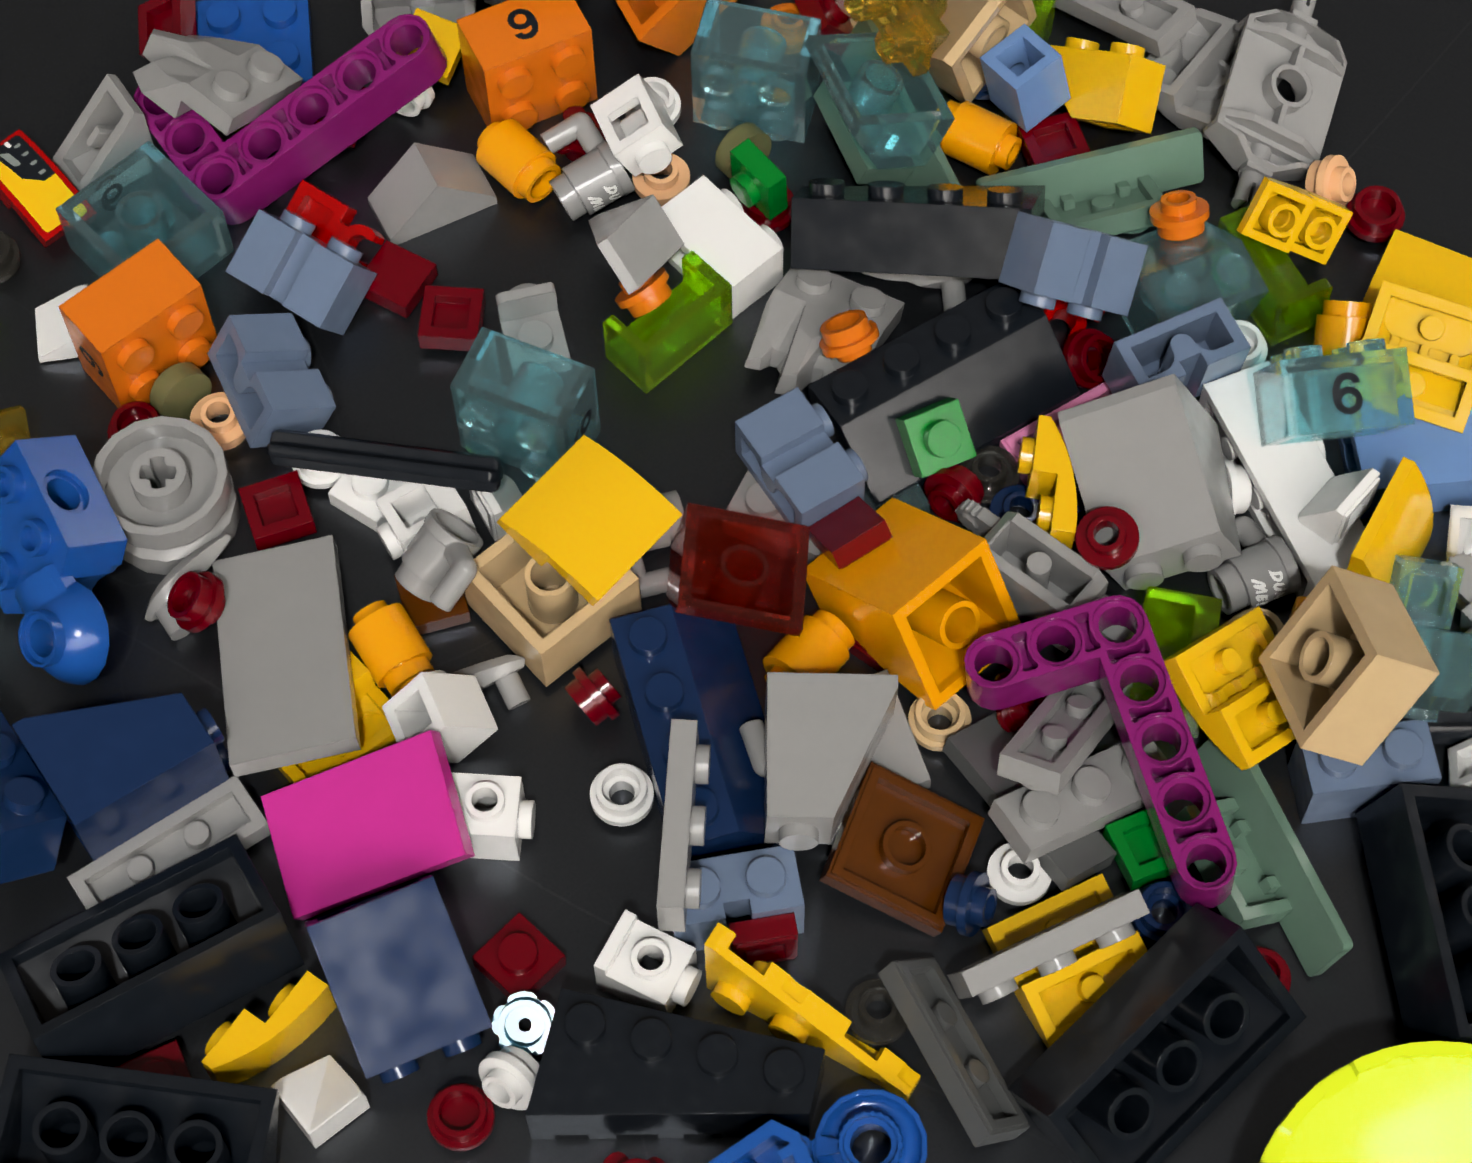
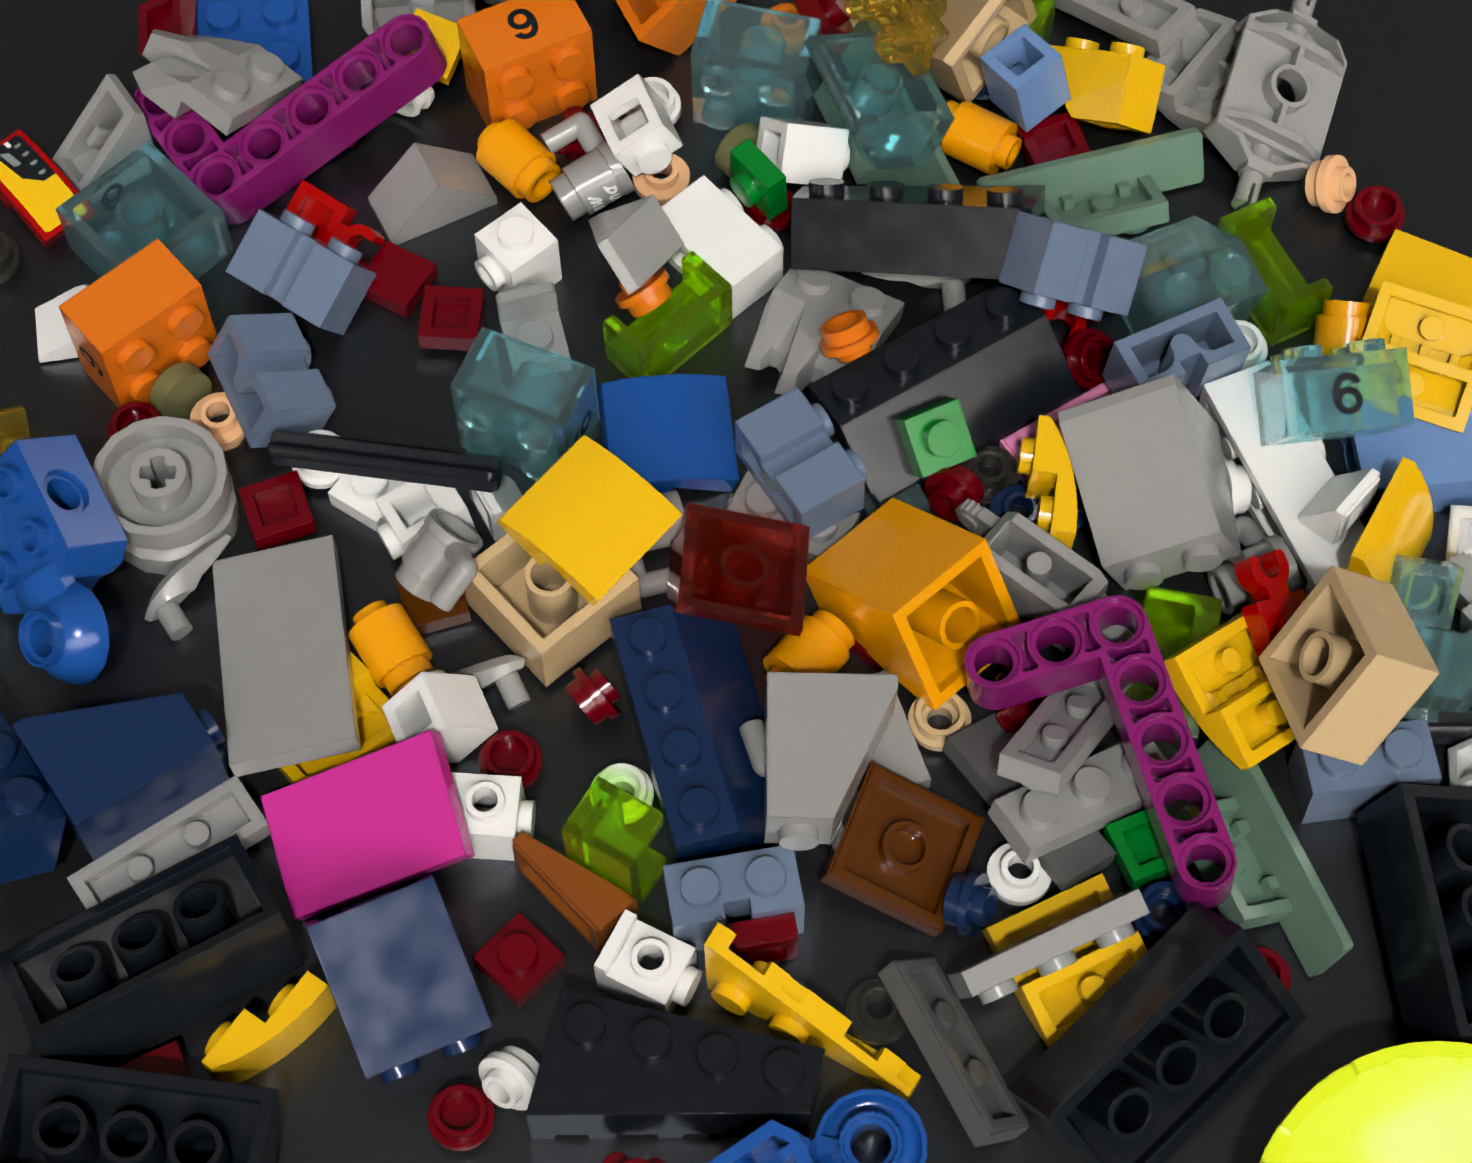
dark red plate [167,571,225,633] -> none
white slope [271,1055,370,1149] -> none
plate [492,991,555,1056] -> none
light grey plate [656,719,711,932] -> none
dark red tile [806,496,893,570] -> none
dark red plate [1075,506,1140,570] -> none
orange plate [1149,190,1210,241] -> none
yellow slope [1236,176,1353,265] -> none
none -> white brick [474,202,562,293]
none -> dark red plate [478,730,543,790]
none -> dark orange slope [512,832,639,952]
none -> clear neon green panel [562,776,667,910]
none -> blue slope [597,374,740,493]
none -> white brick [757,116,850,185]
none -> red plate [1235,549,1306,669]

